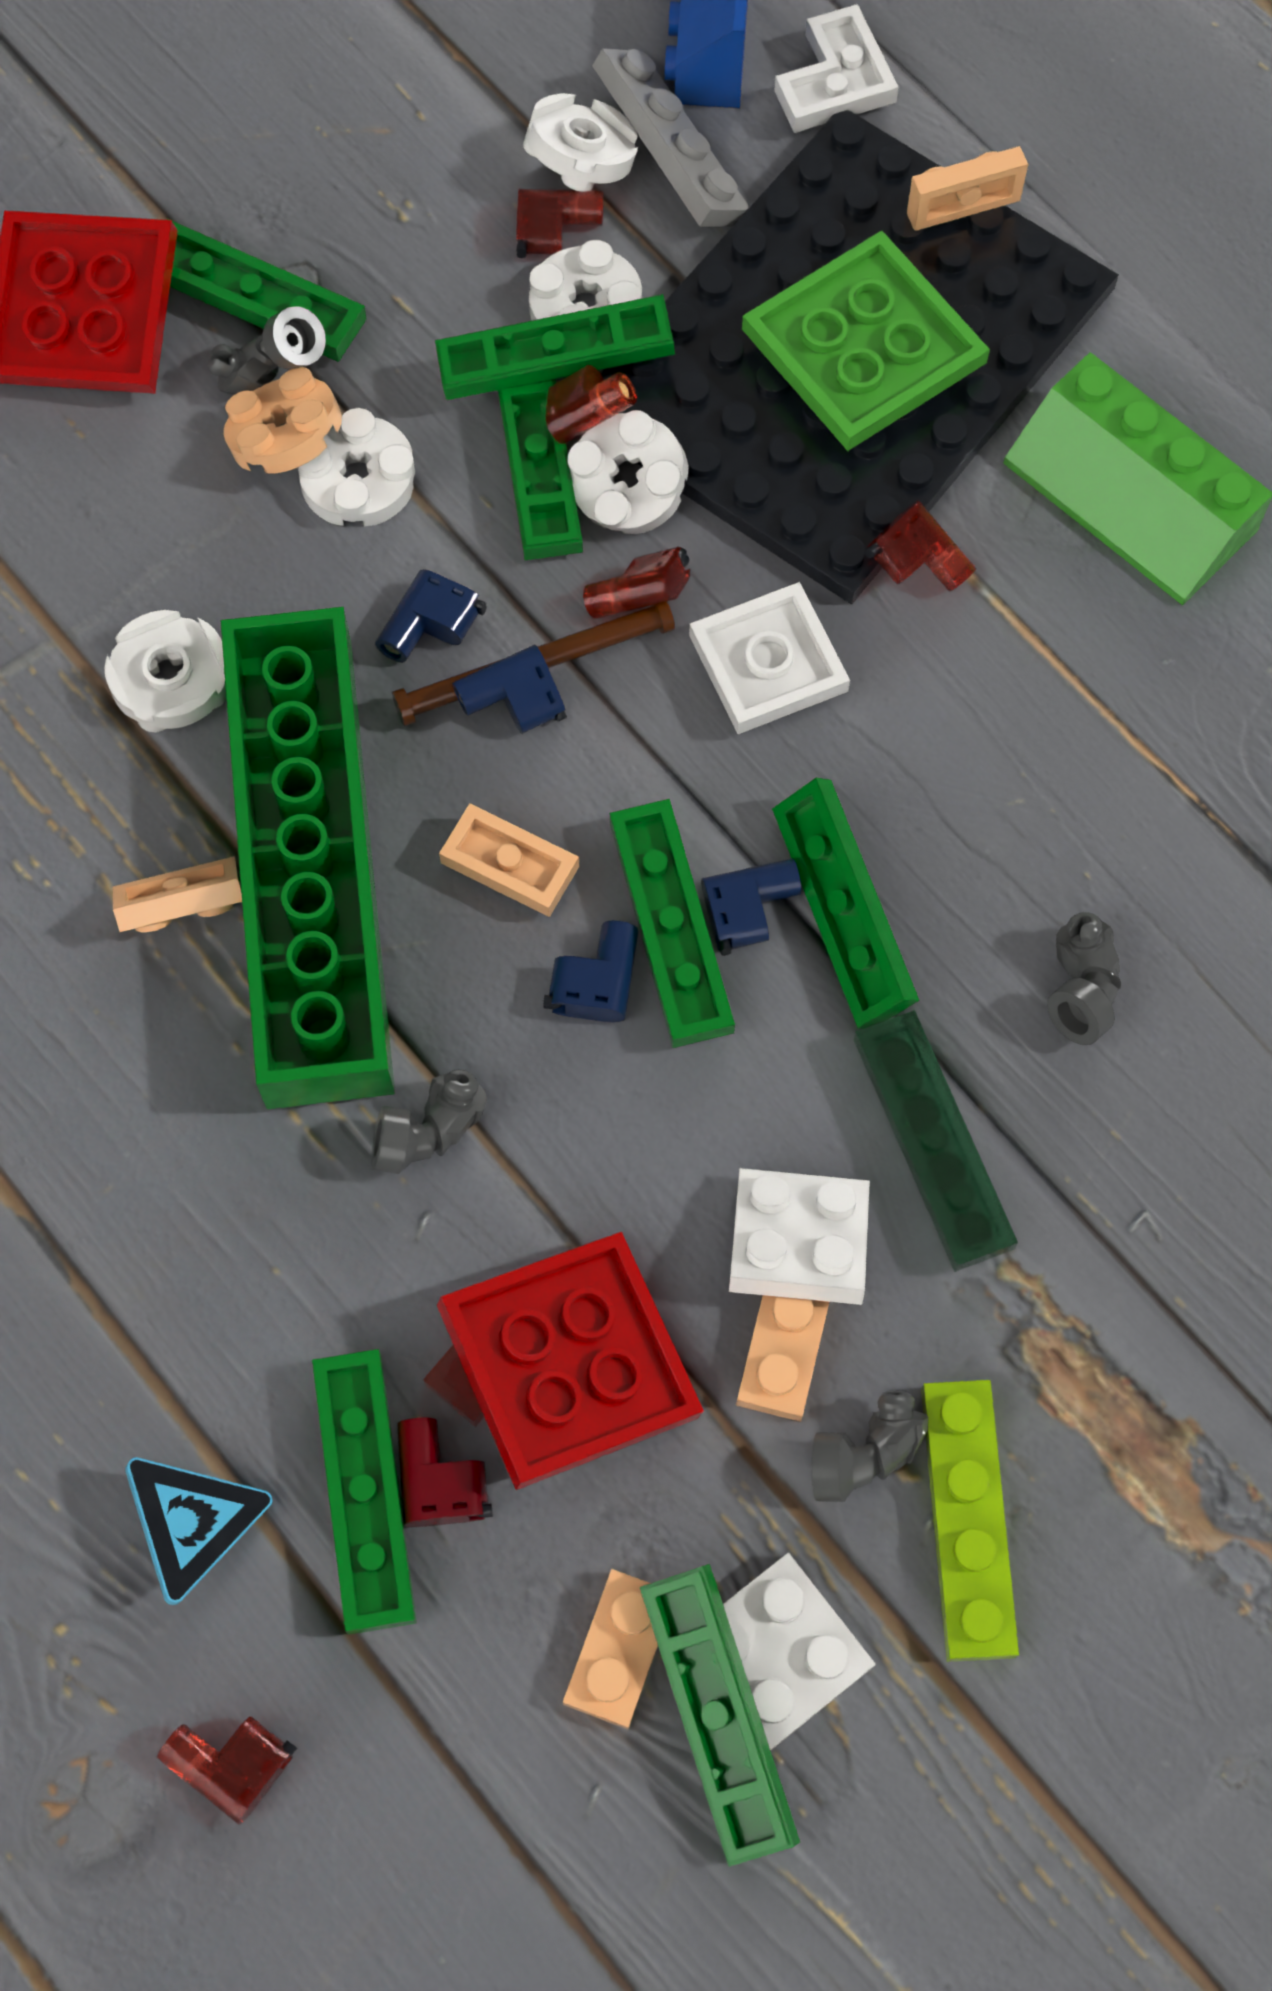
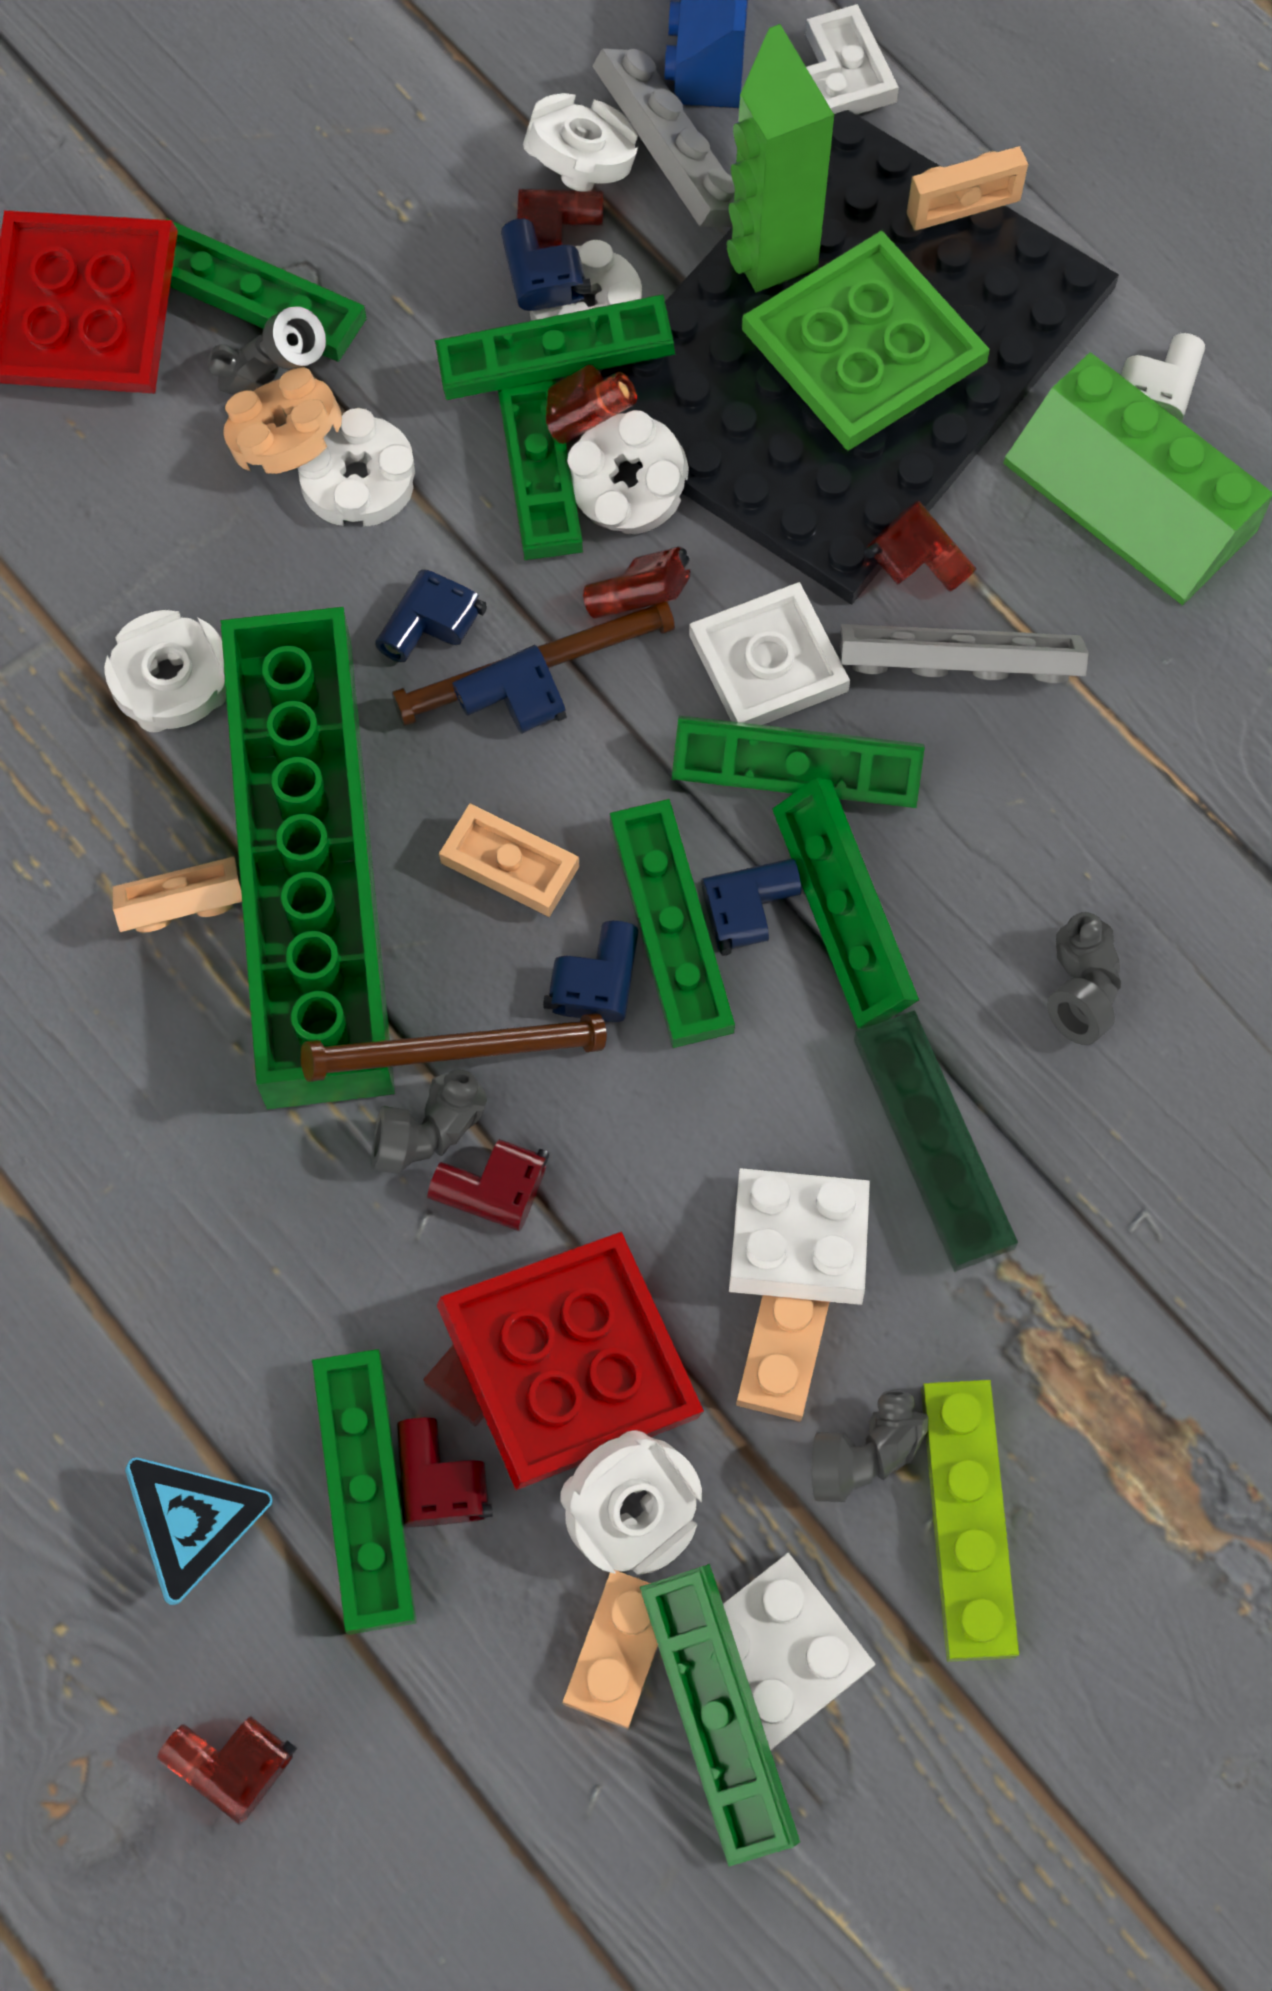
none -> reddish brown bar [301,1013,607,1082]
none -> dark red piece [427,1139,549,1232]
none -> dark blue piece [501,219,591,311]
none -> white plate [561,1430,702,1575]
none -> green plate [672,715,925,808]
none -> bright green slope [727,24,834,292]
none -> light grey plate [839,624,1089,683]
none -> white piece [1121,333,1205,421]

